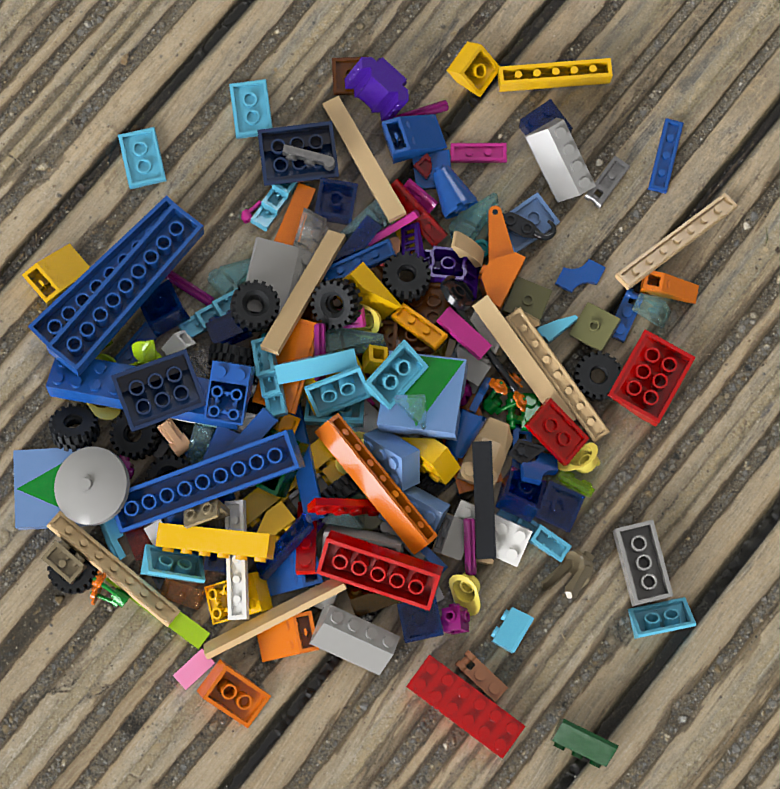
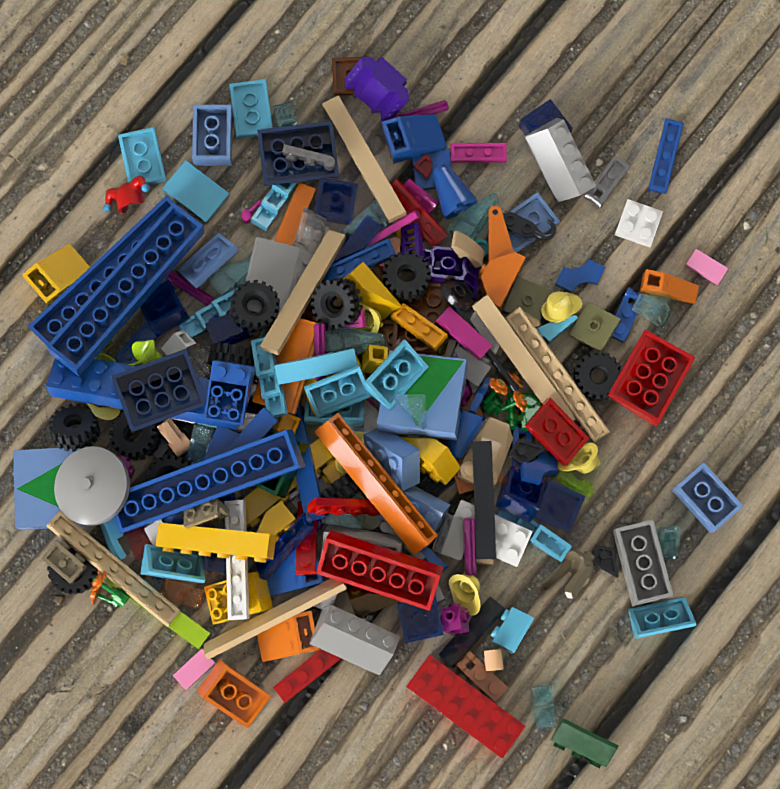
yellow slope [446,41,500,97] -> none
yellow brick [498,58,613,92] -> none
tan tile [615,193,738,290] -> none
none -> red piece [103,176,150,214]
none -> medium azure tile [162,160,230,224]
none -> medium blue plate [177,233,239,288]
none -> medium blue brick [192,105,233,166]
none -> clear light blue slope [273,102,297,127]
none -> red plate [273,649,342,703]
none -> black tile [438,596,505,668]
none -> light nougat piece [483,649,504,671]
none -> clear light blue slope [532,685,556,730]
none -> light yellow piece [541,291,582,323]
none -> black piece [592,545,619,578]
none -> white plate [615,199,663,247]
none -> clear light blue slope [656,526,680,559]
none -> medium blue brick [672,462,743,534]
none -> bright pink tile [685,249,728,285]

